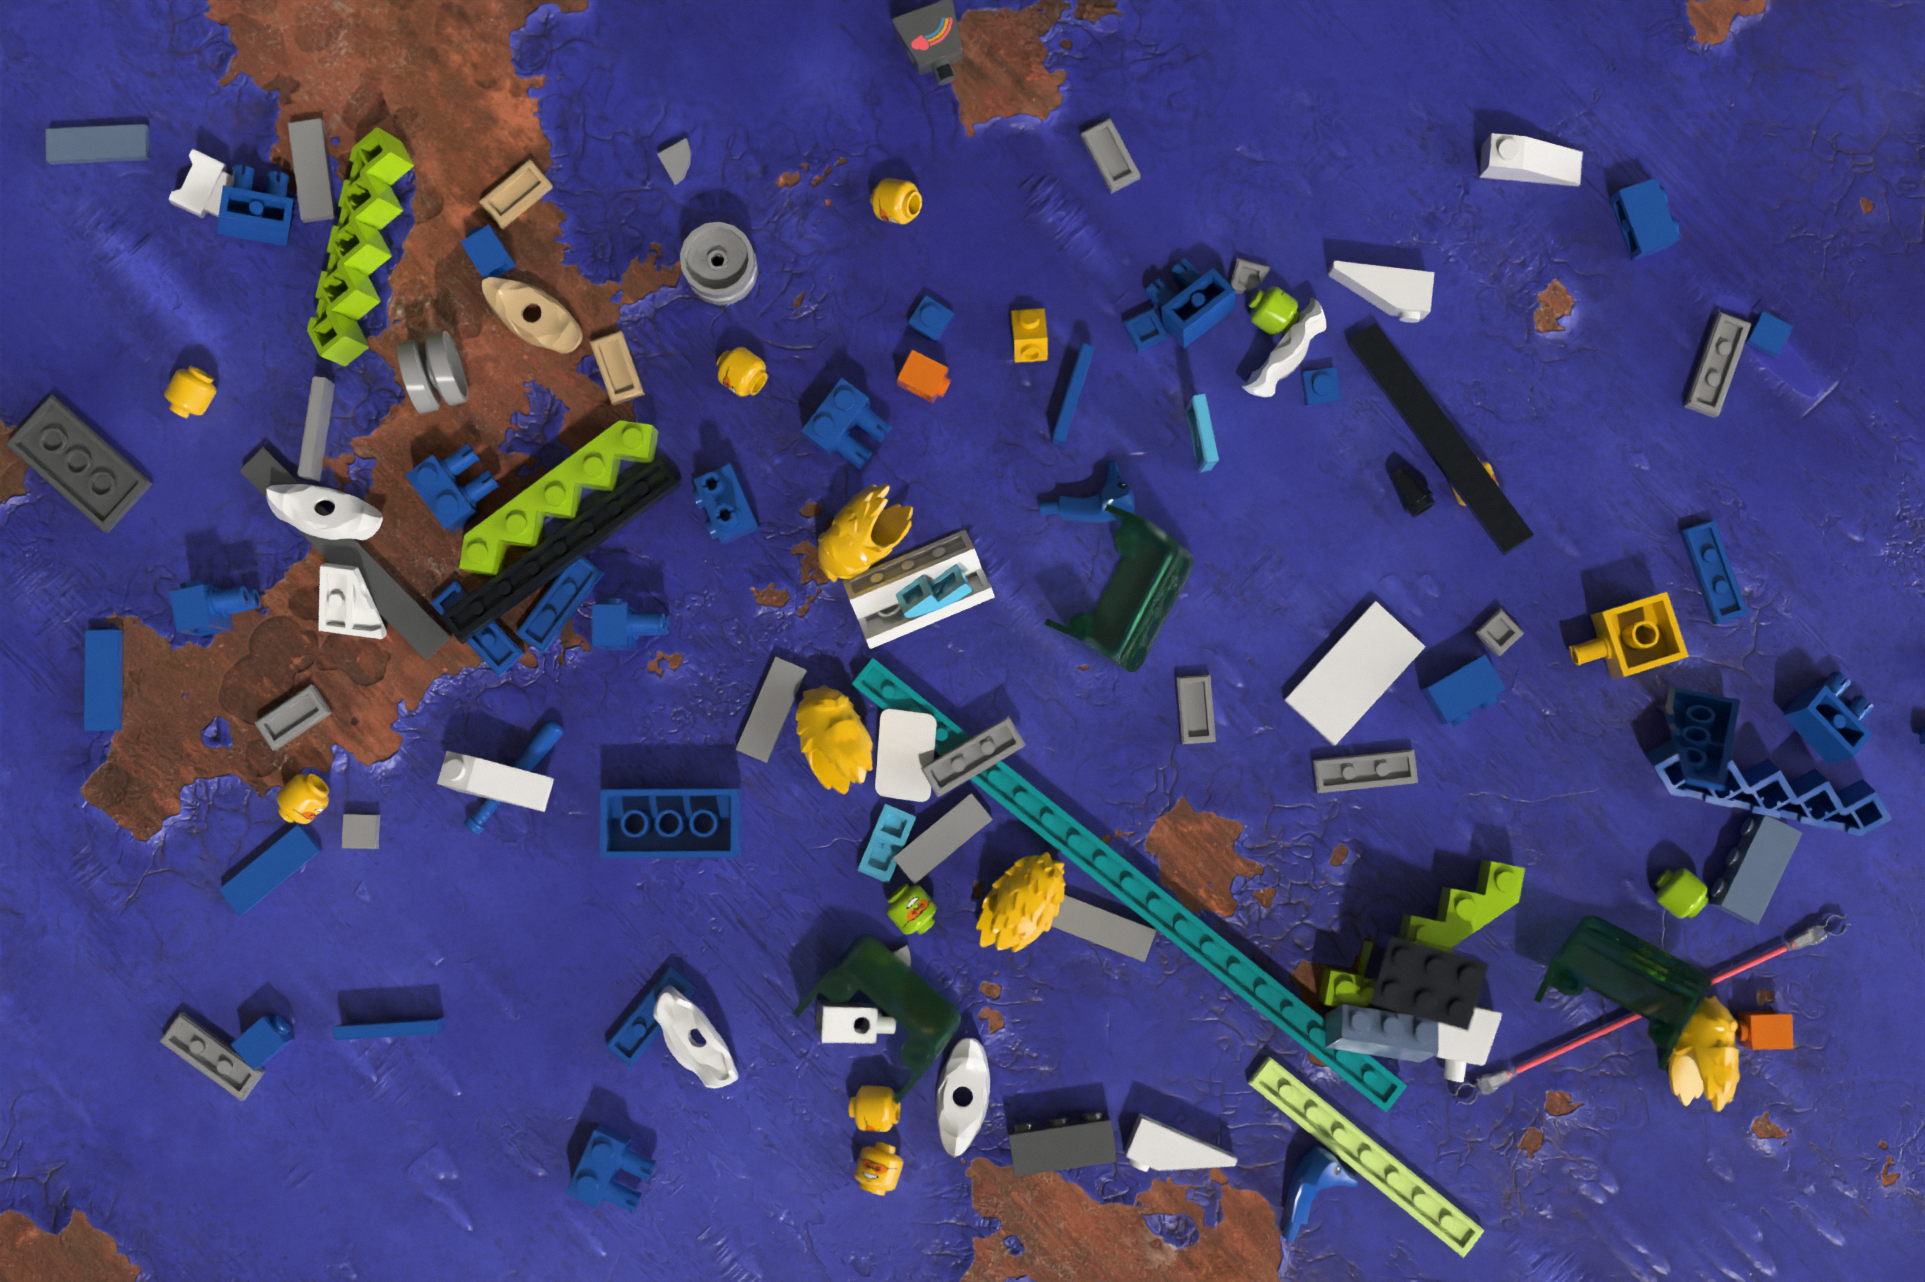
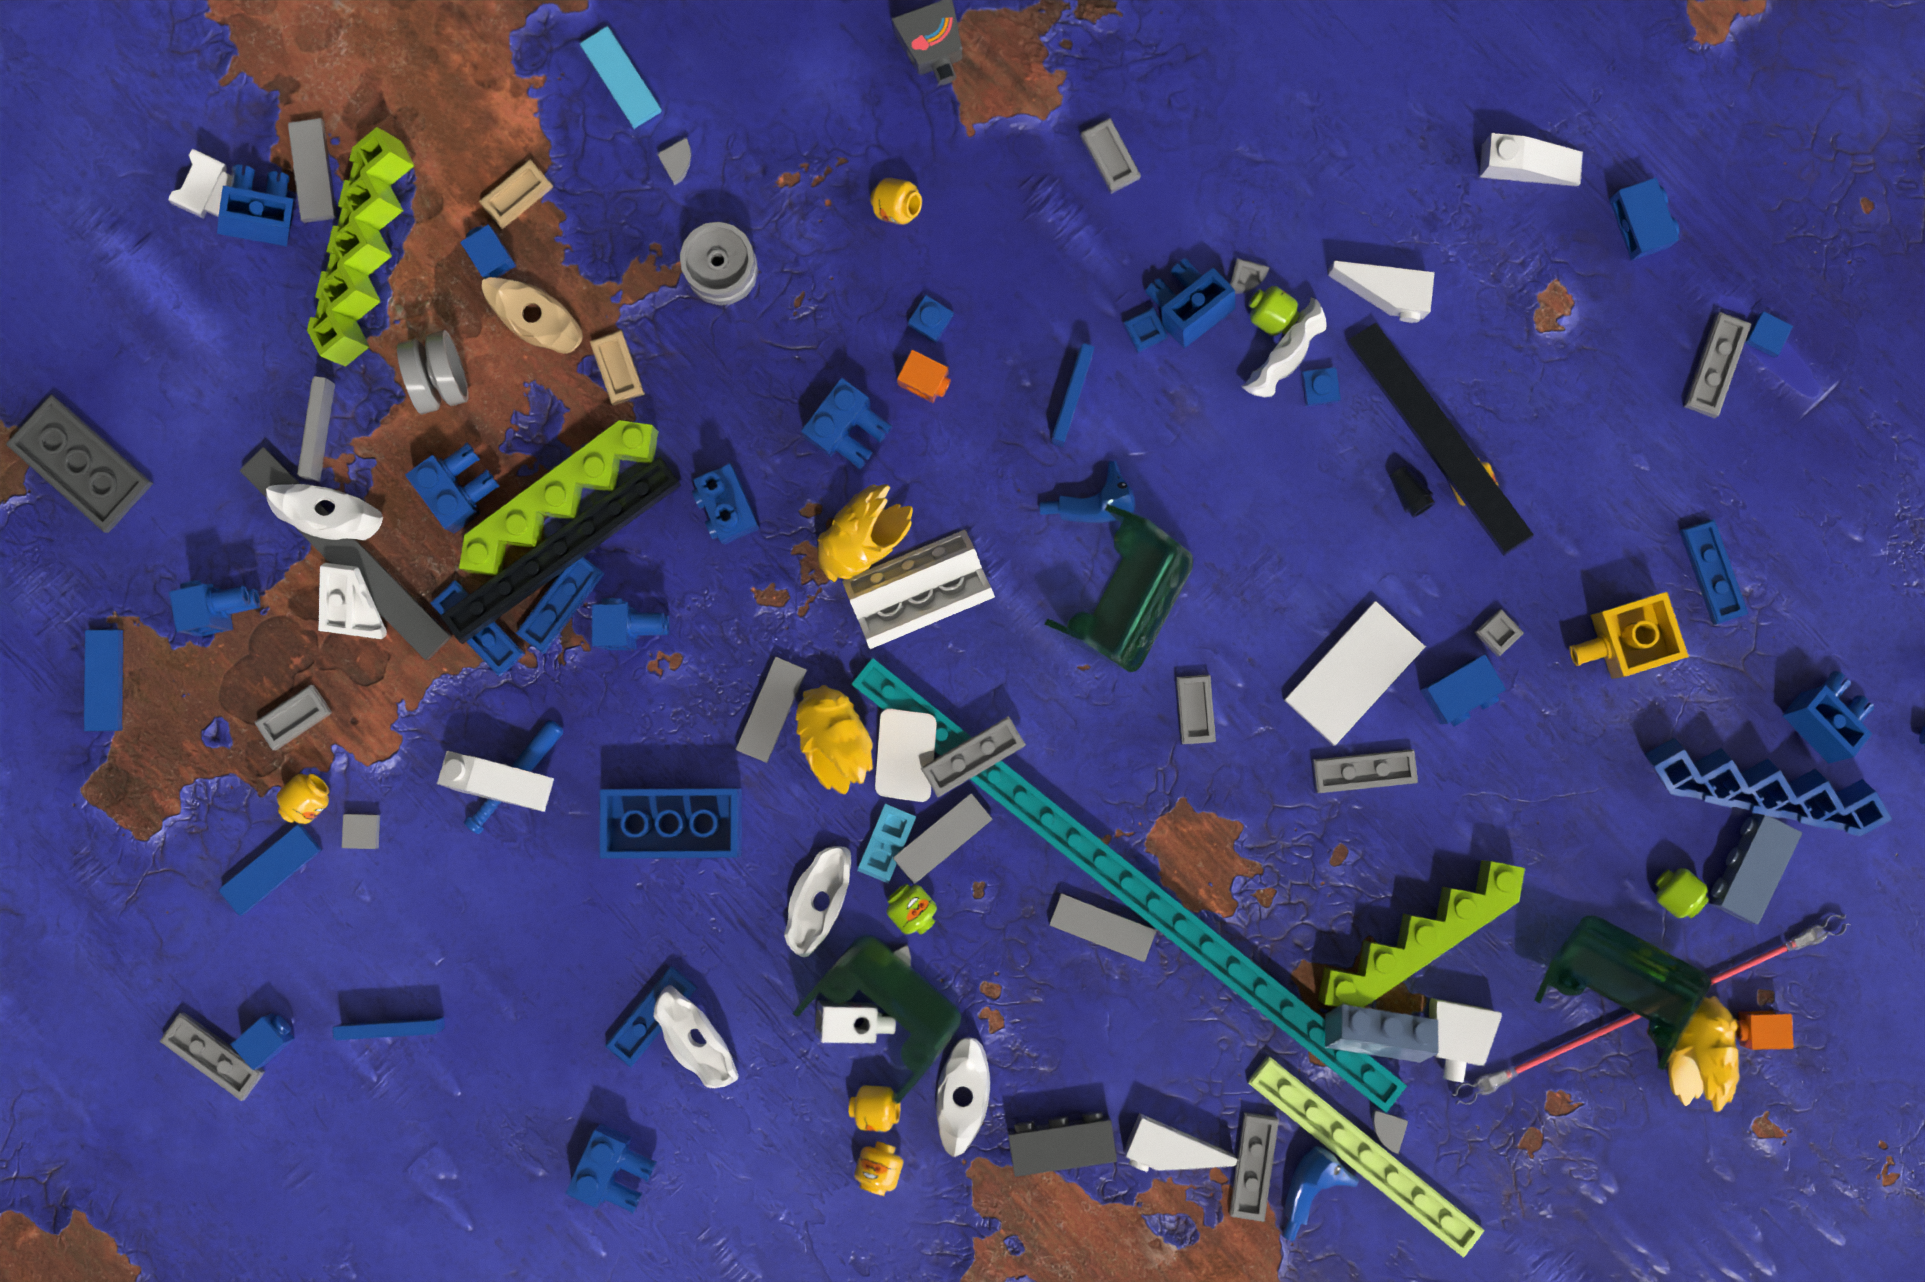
sand blue tile [45,124,150,165] -> none
yellow head [164,366,217,418] -> none
yellow head [717,347,768,397] -> none
medium azure slope [895,563,973,618] -> none
yellow head [975,852,1066,952] -> none
yellow bracket [1011,308,1048,363] -> none
medium azure tile [1185,394,1219,472] -> none
black brick [1358,928,1489,1031] -> none
blue wedge [1664,687,1740,791] -> none
none -> medium azure tile [580,26,662,129]
none -> white piece [784,846,851,957]
none -> light grey tile [1229,1112,1279,1222]
none -> light grey tile [1372,1109,1408,1154]

